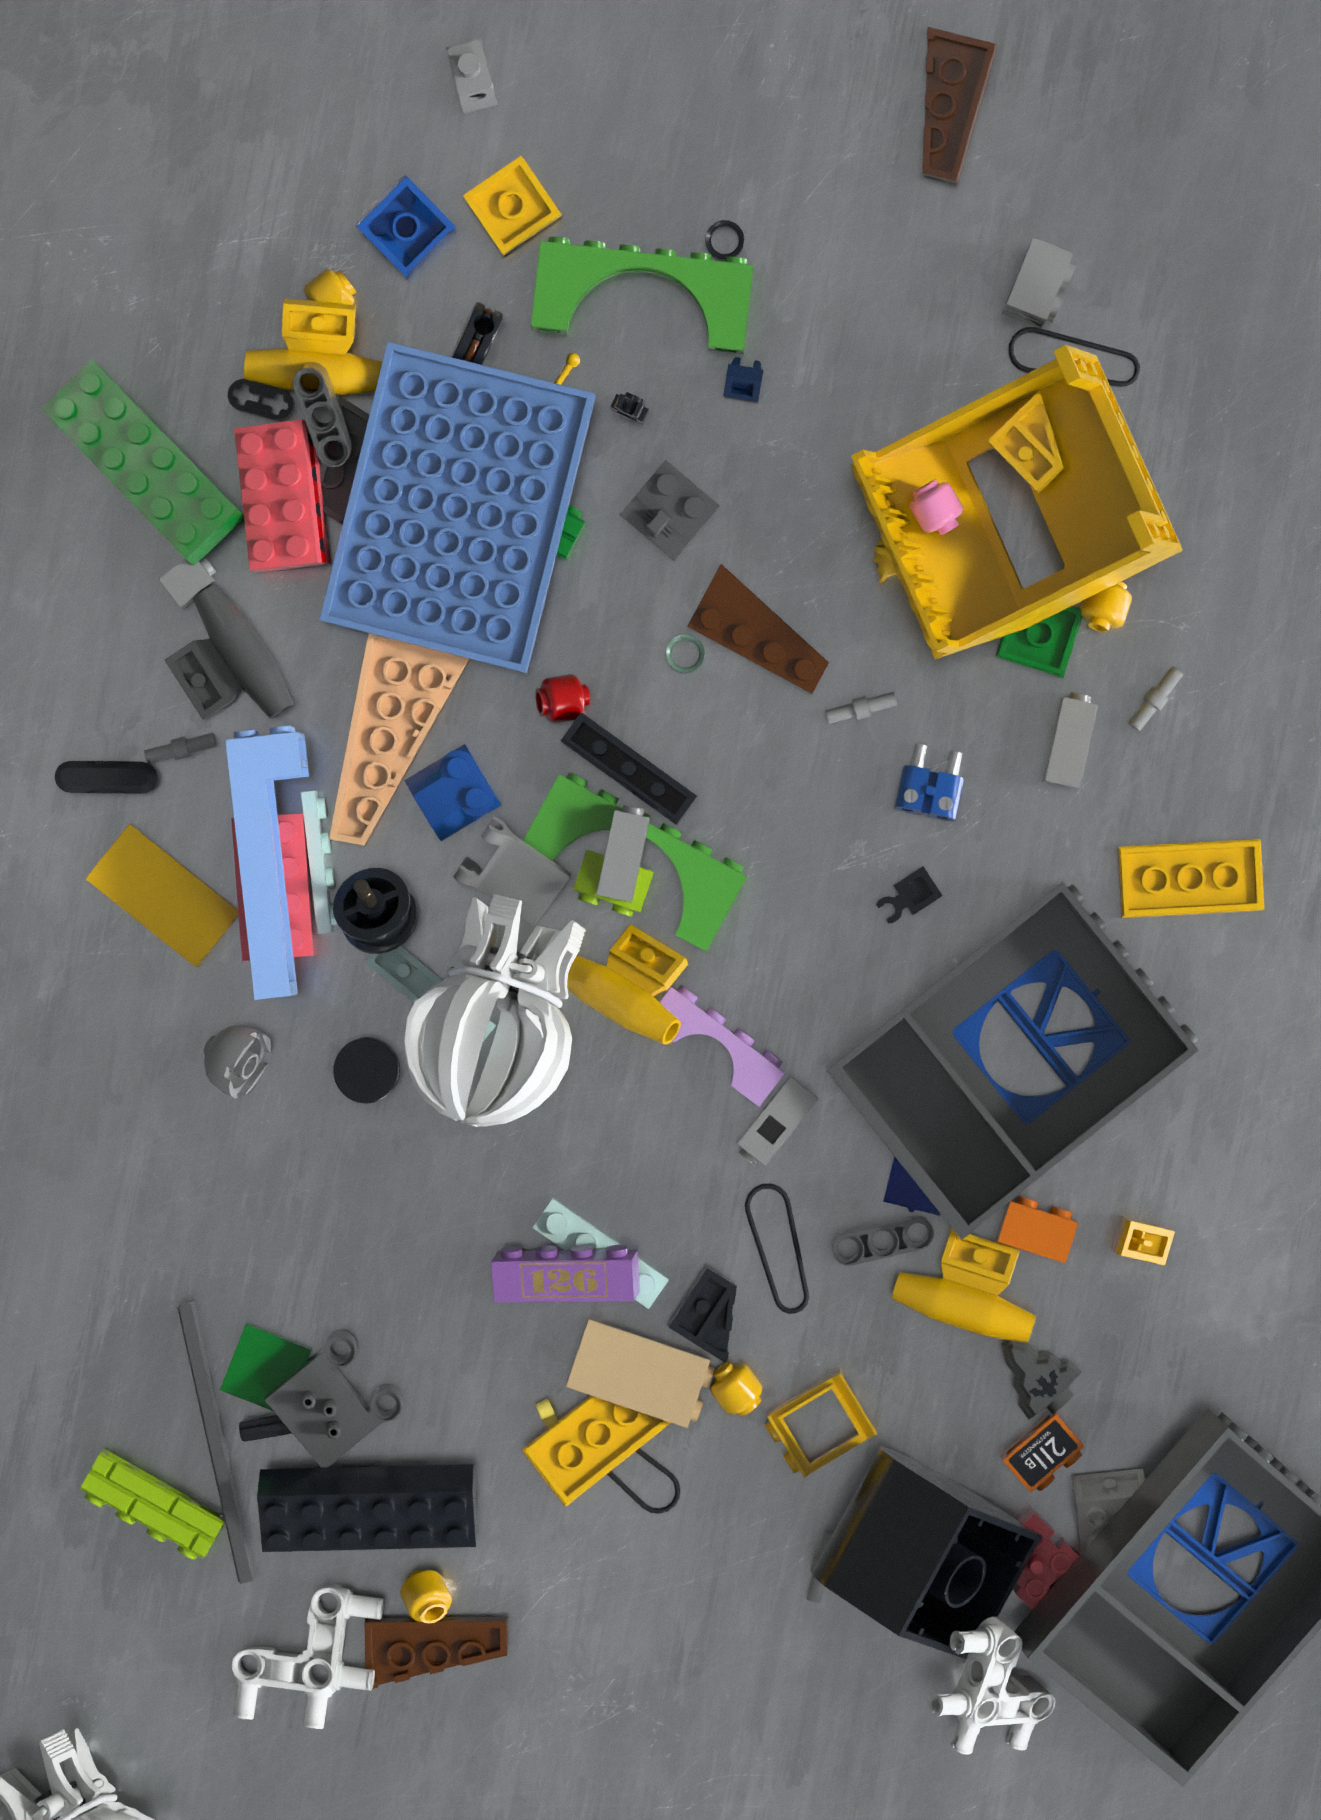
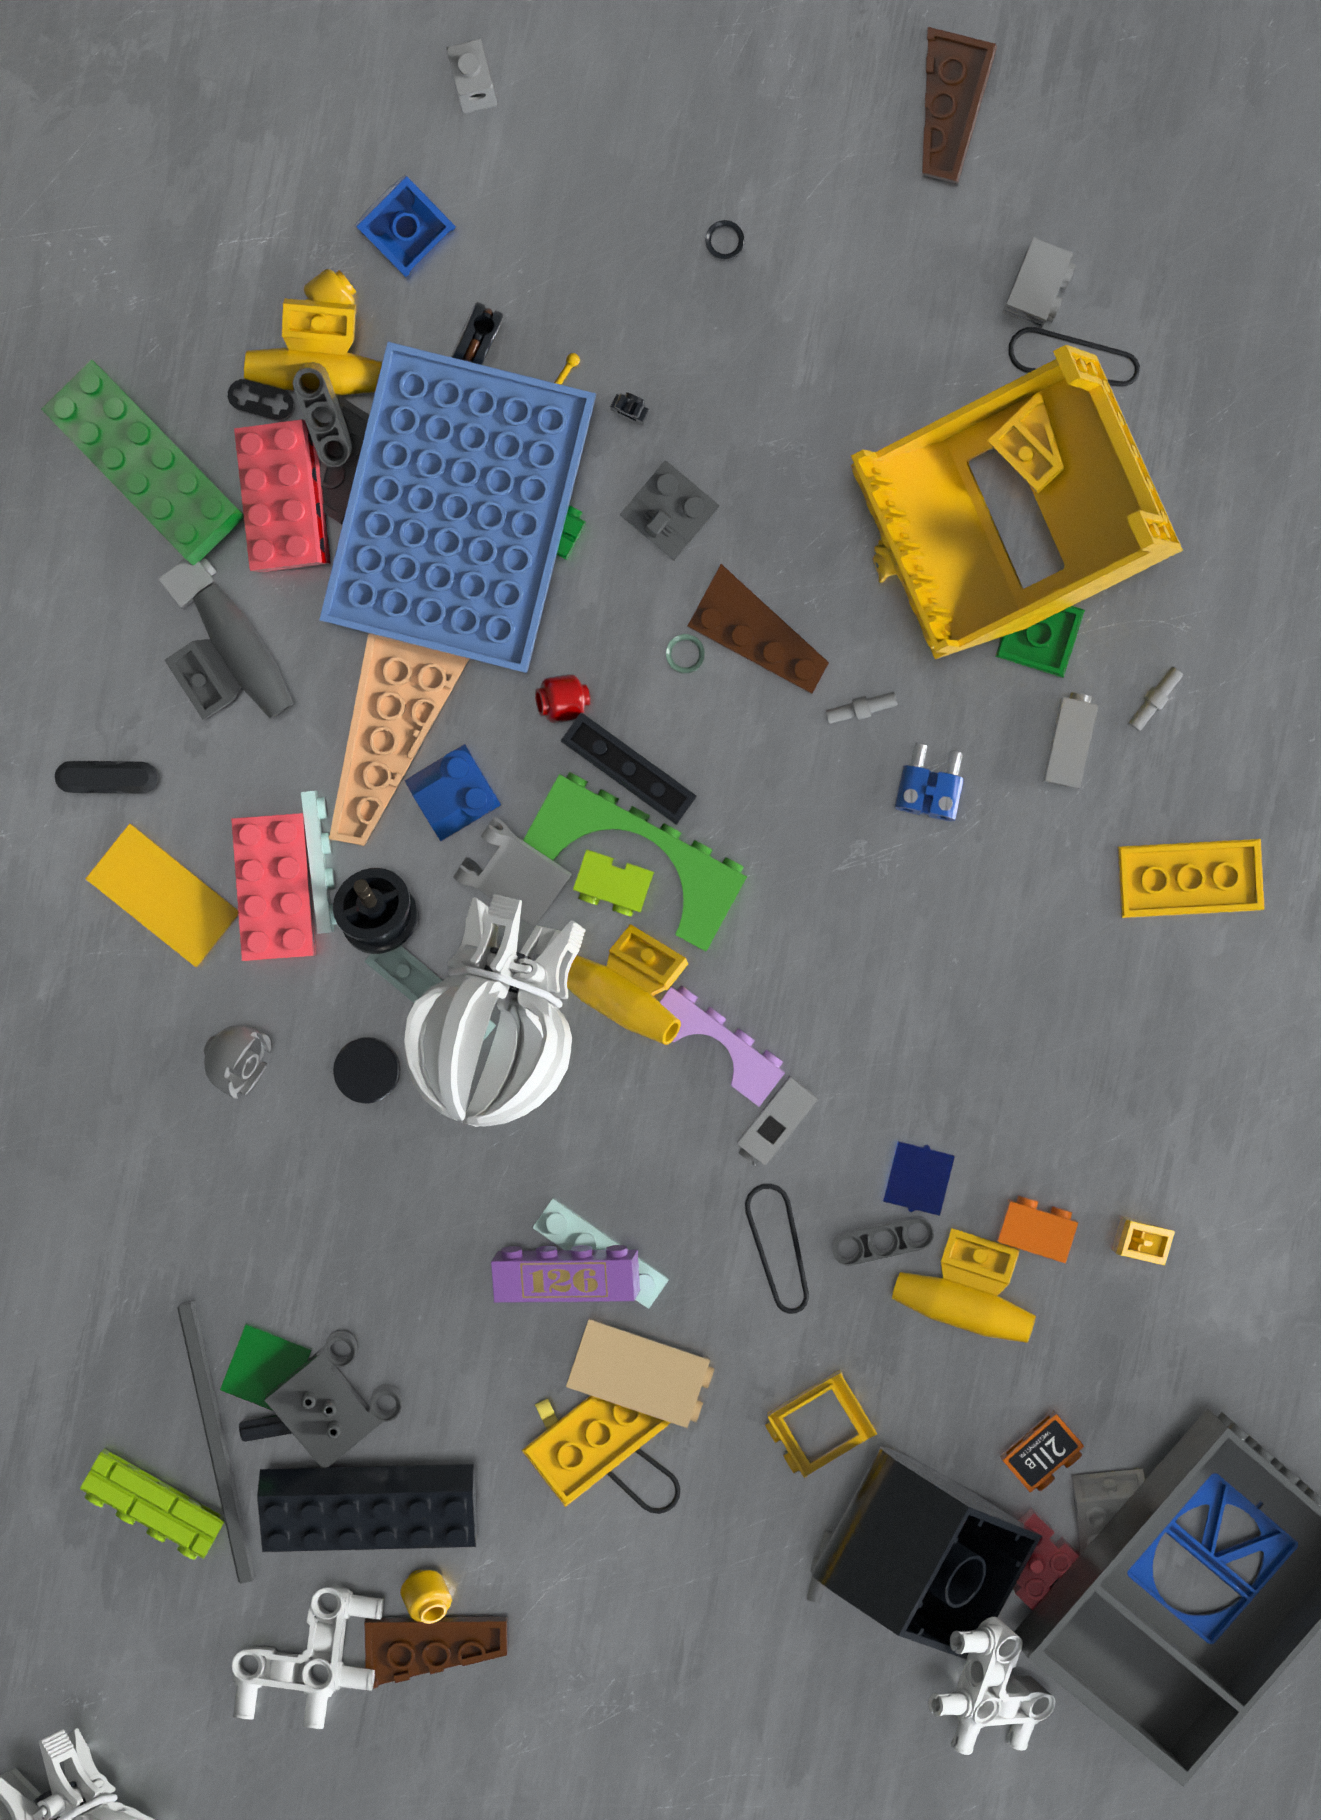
light grey bar [144,733,217,764] -> none
light blue brick [225,726,309,1000] -> none
yellow plate [463,155,562,256] -> none
bright green arch [531,236,753,354] -> none
light grey brick [596,805,650,902] -> none
black wing [667,1266,737,1363] -> none
yellow head [710,1362,763,1416] -> none
dark blue tile [723,357,764,402] -> none
dark grey panel [826,881,1199,1240] -> none
black plate [876,866,943,924] -> none
bright pink head [909,479,963,535] -> none
dark grey rock [1001,1340,1082,1419] -> none
yellow head [1081,581,1132,633] -> none

